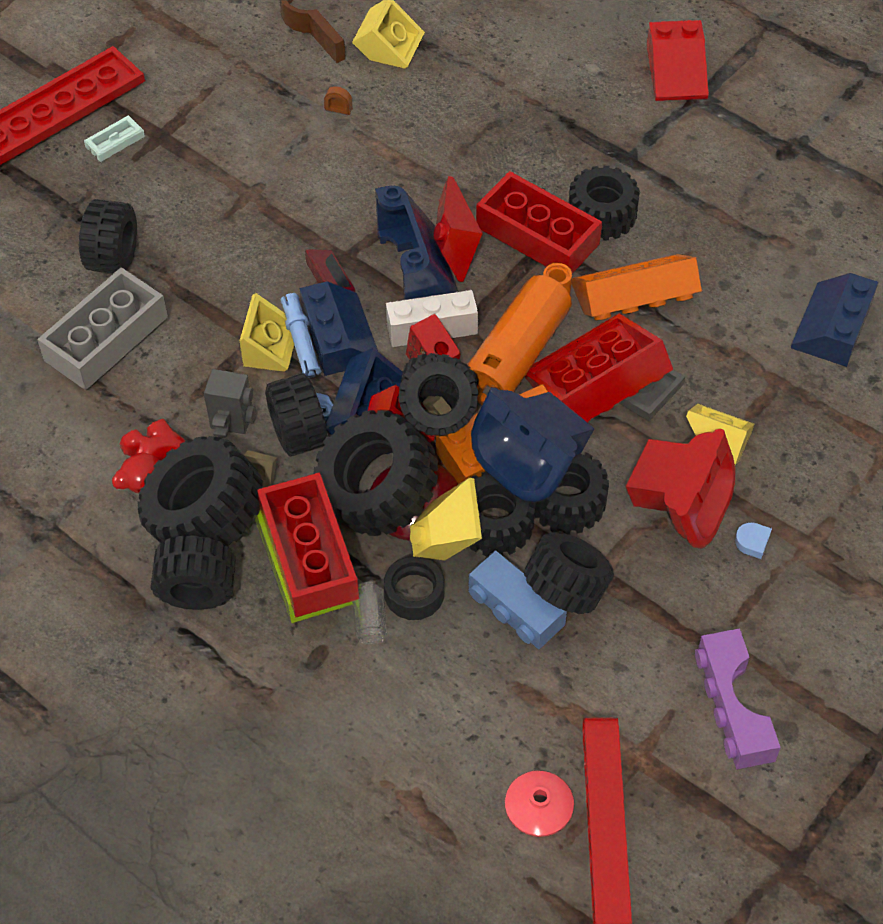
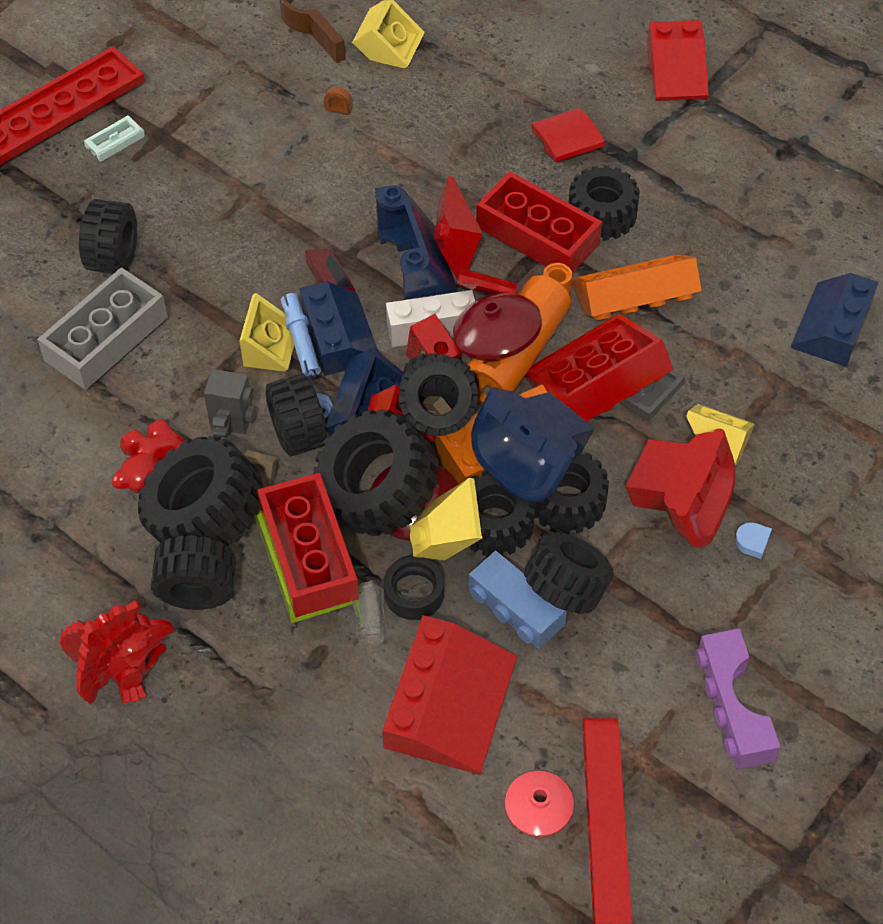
none -> red piece [59,600,175,704]
none -> red slope [382,615,517,775]
none -> dark red dish [453,293,542,361]
none -> red slope [456,268,517,295]
none -> red slope [531,108,605,162]

